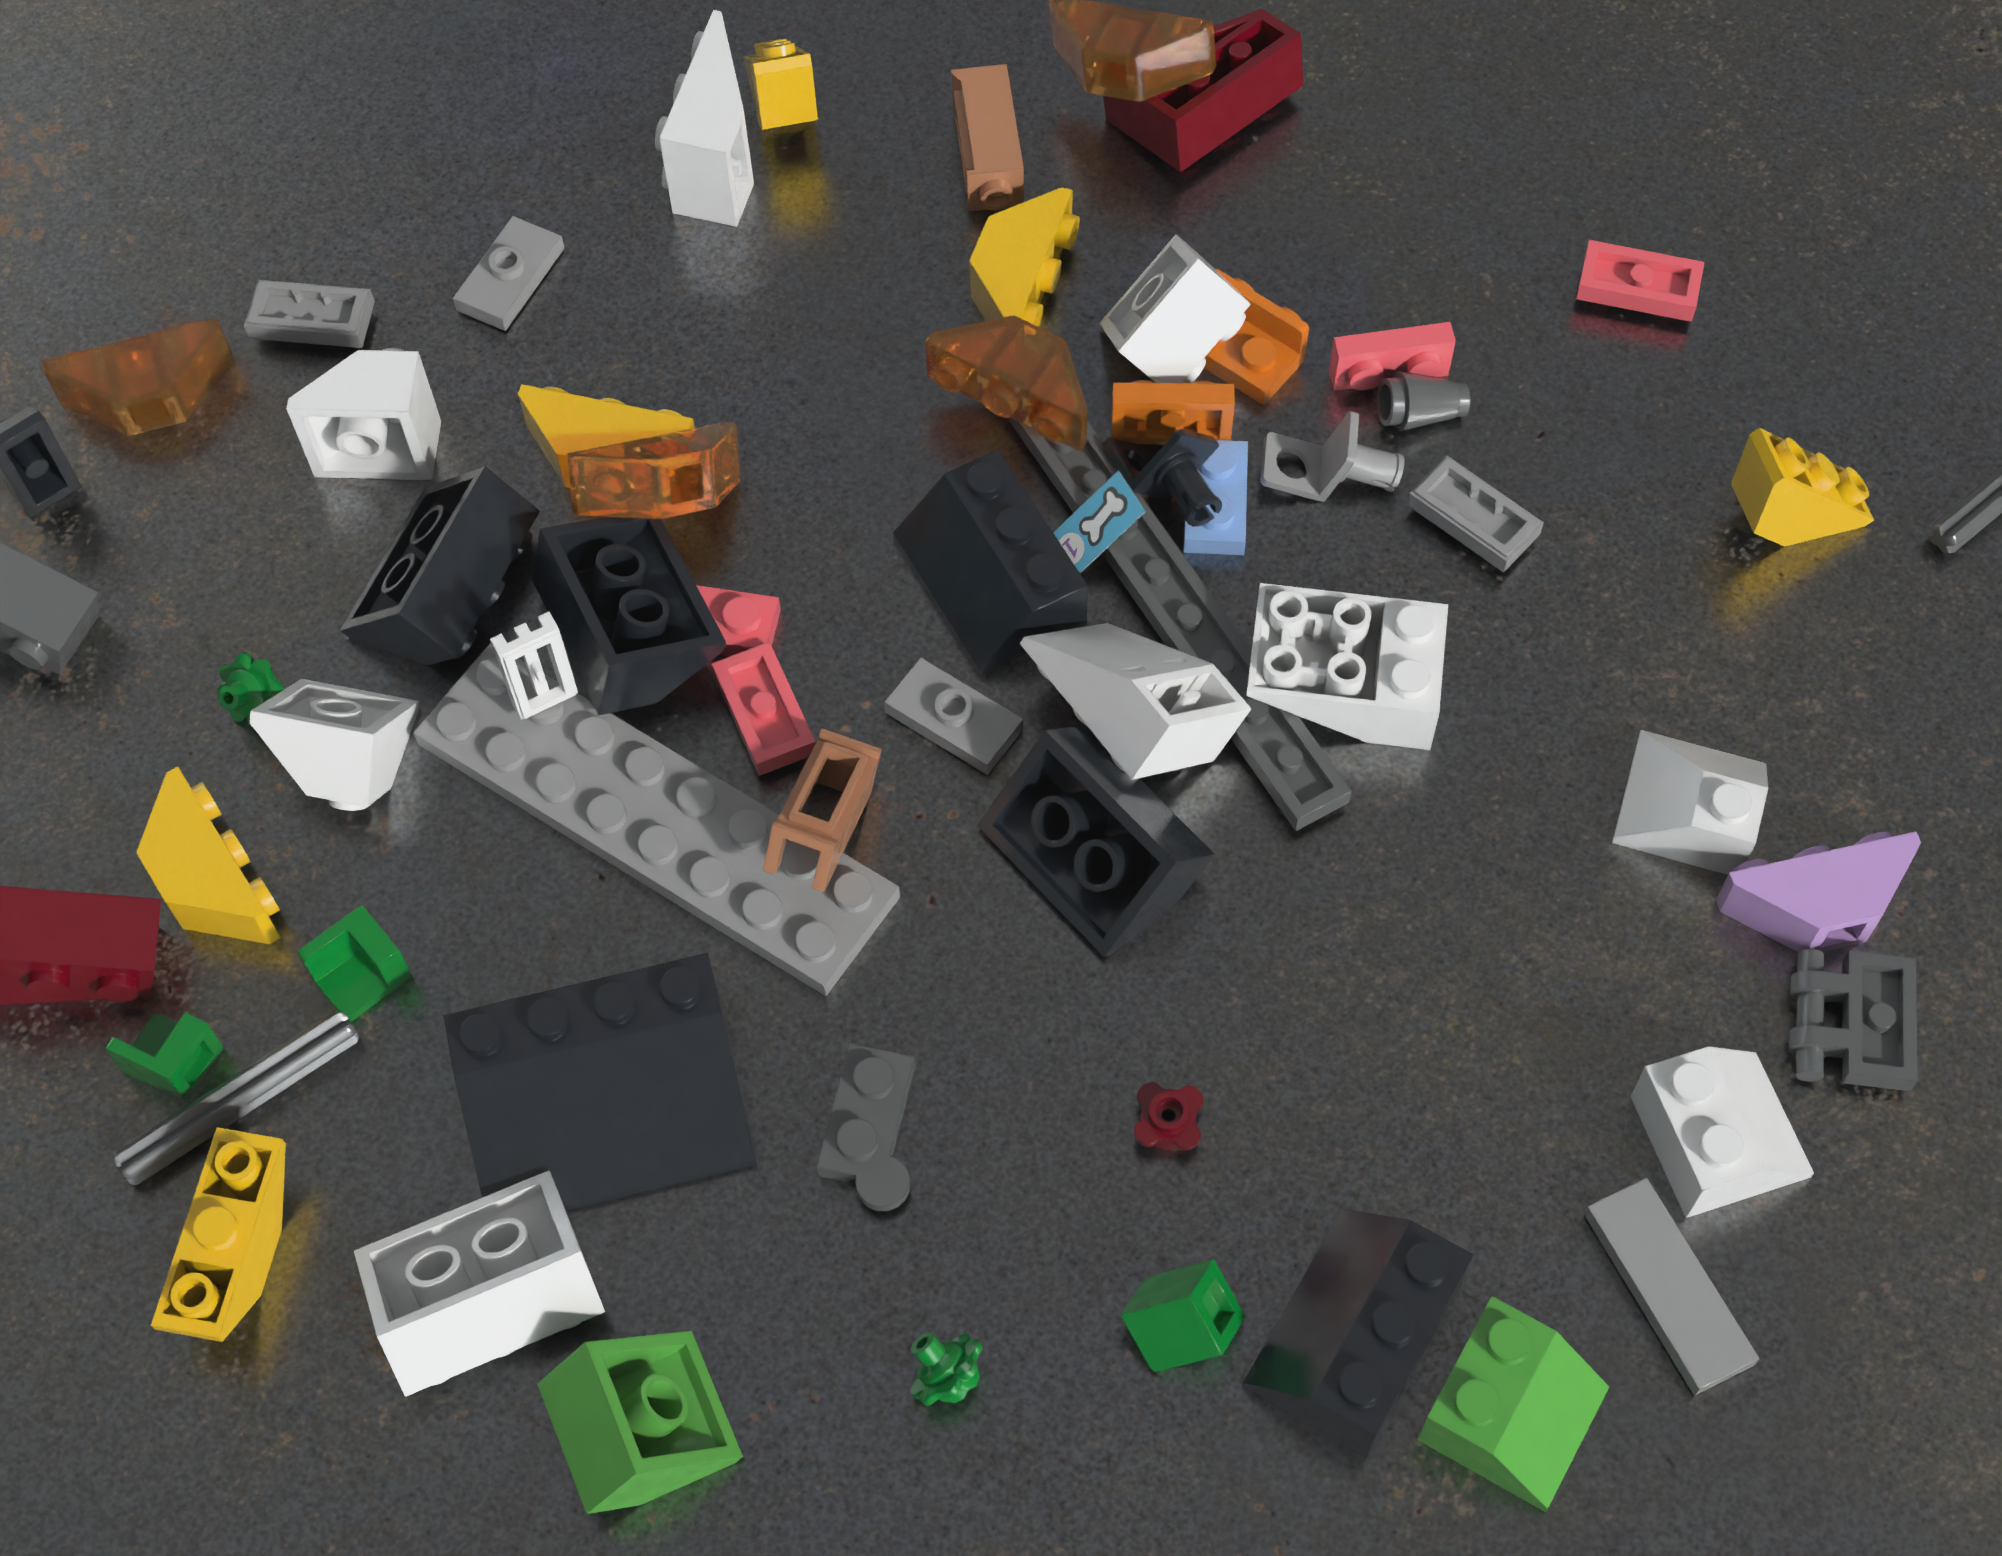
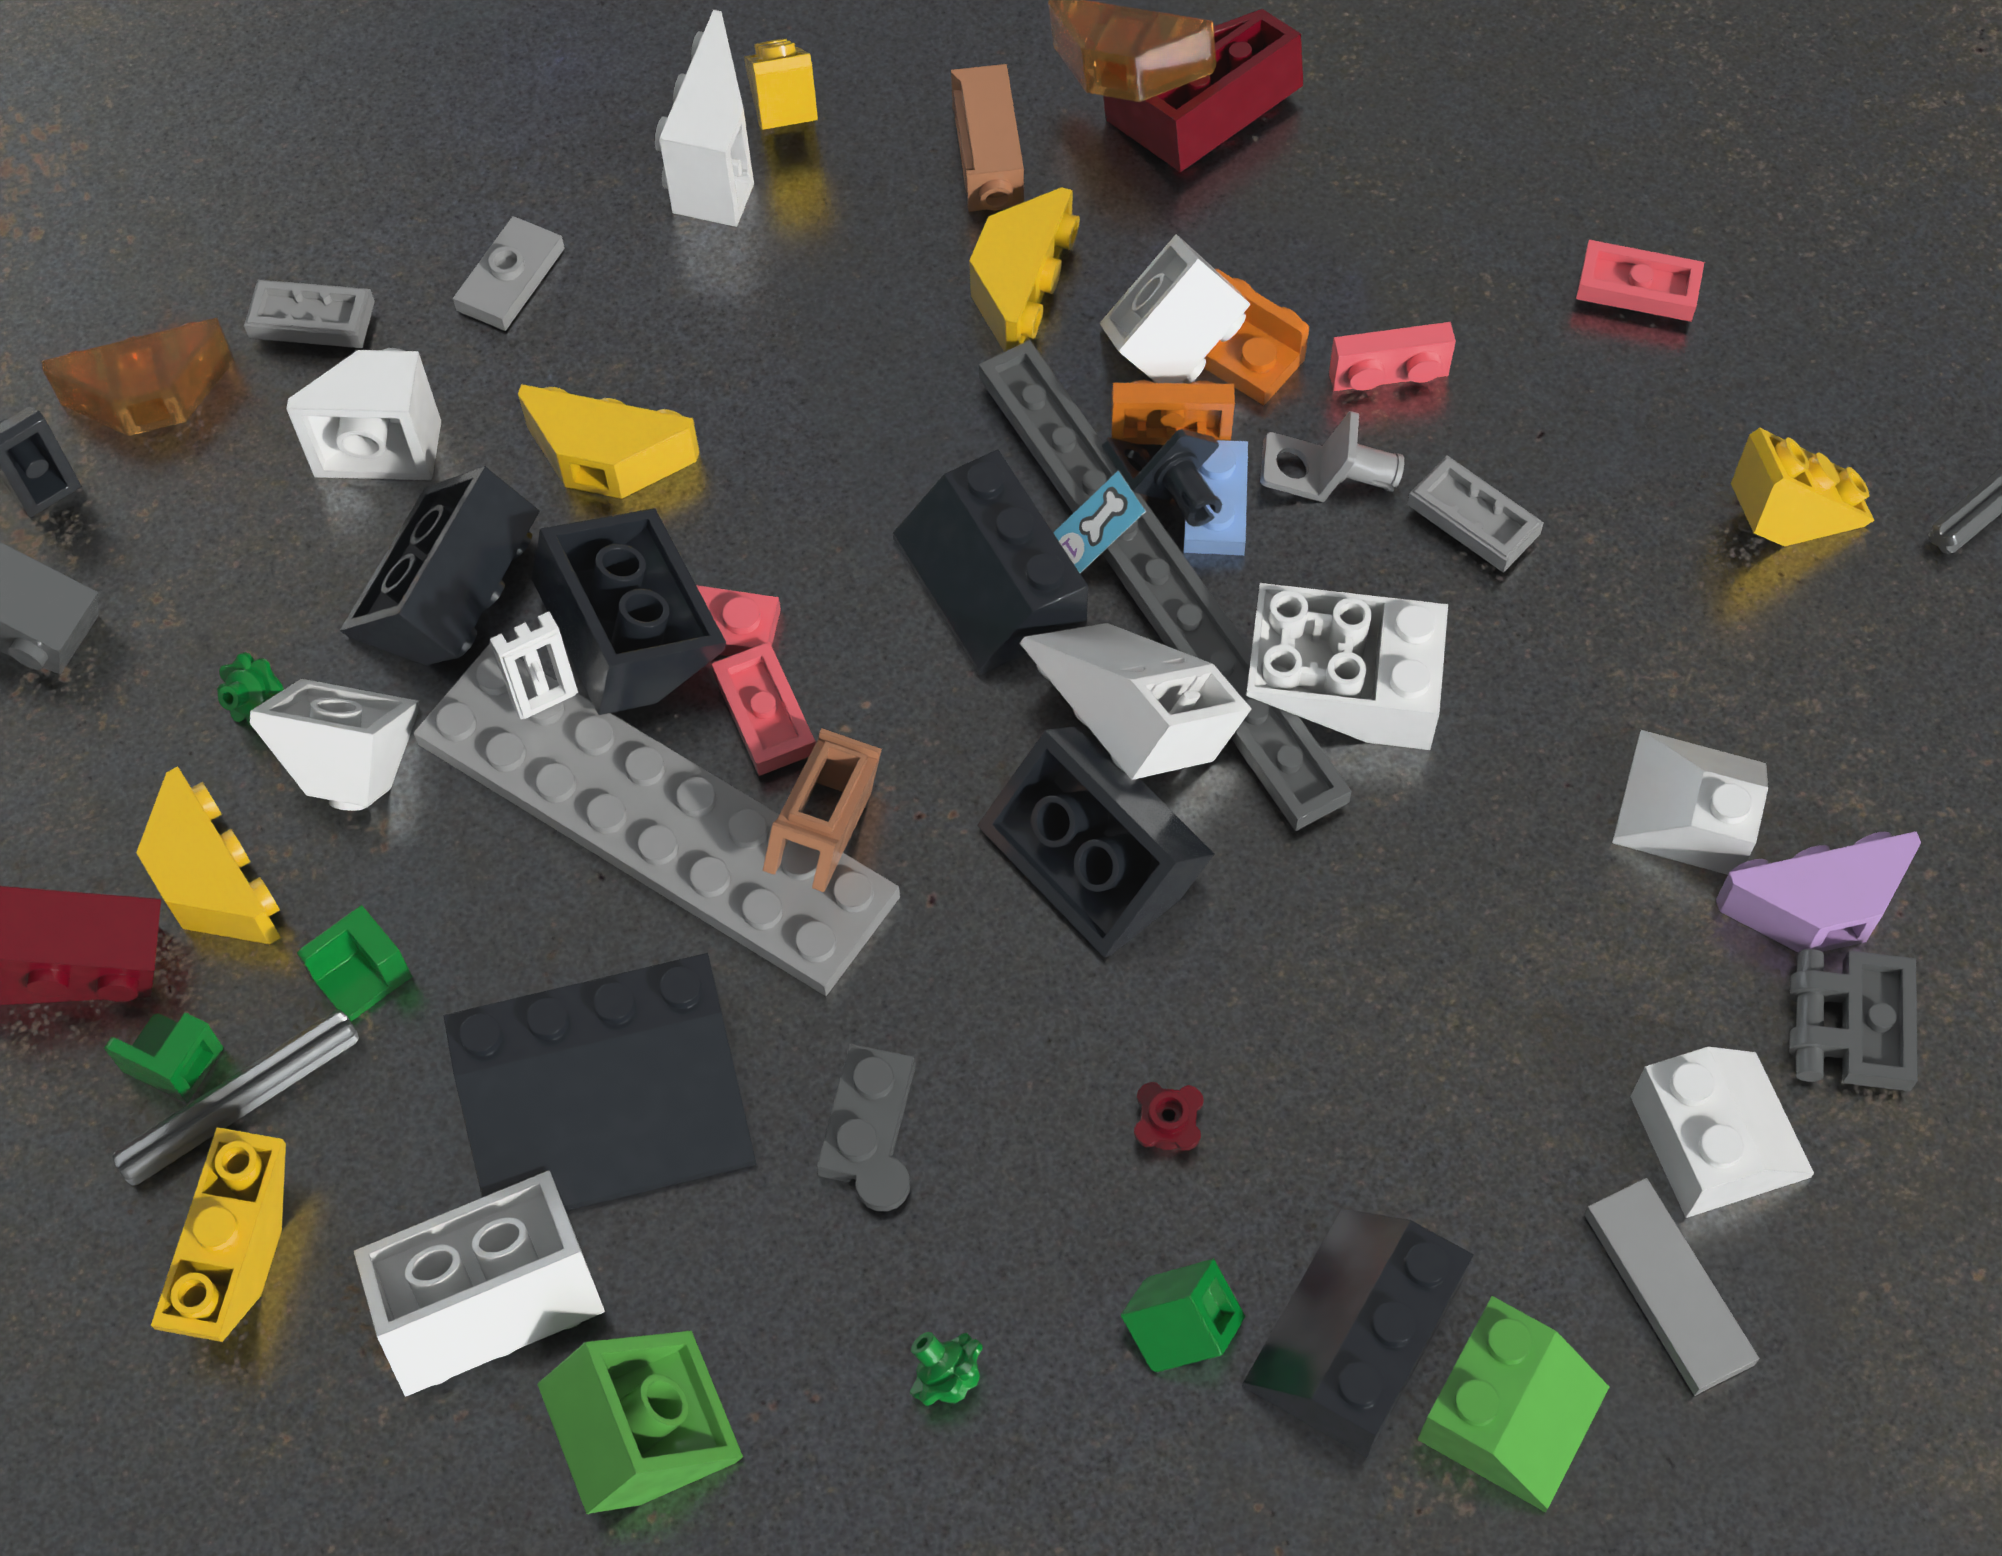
clear orange slope [567,421,740,519] -> none
light grey plate [884,658,1023,775] -> none
clear orange slope [925,315,1087,452] -> none
dark grey cone [1377,372,1470,431] -> none

